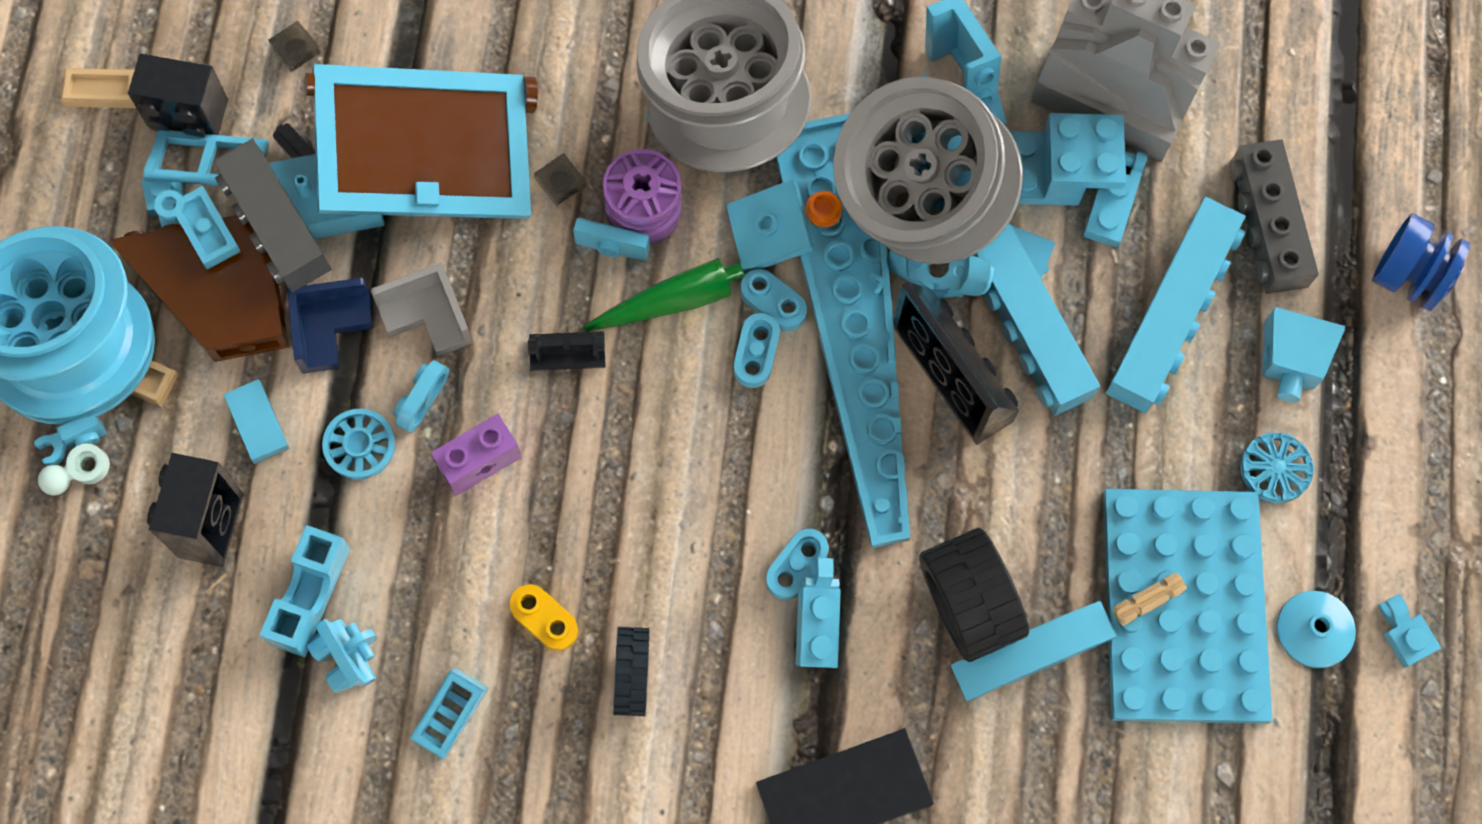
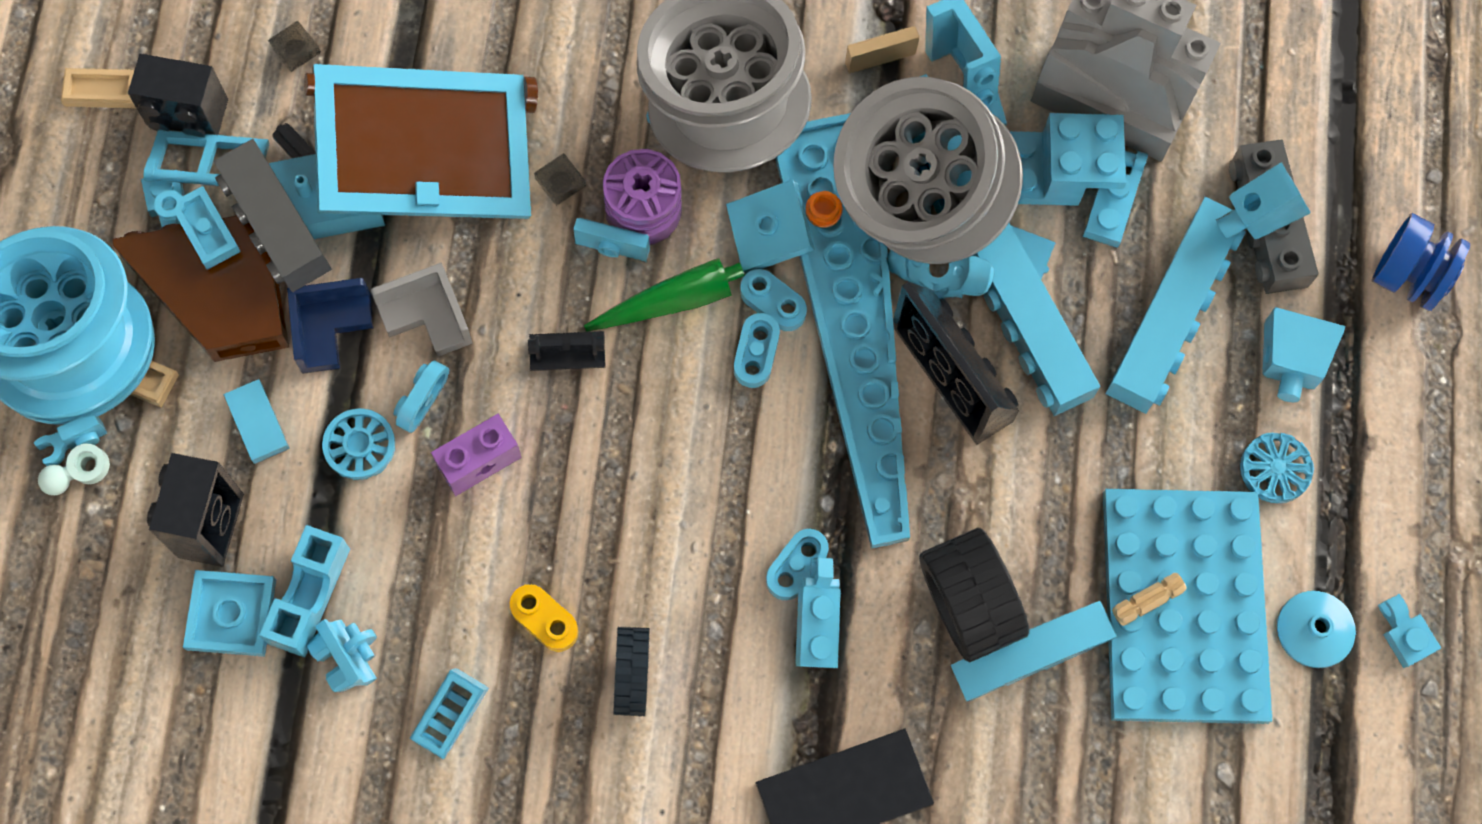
none -> medium azure plate [183,570,276,657]
none -> tan tile [845,26,920,74]
none -> medium azure torso [1216,162,1311,239]

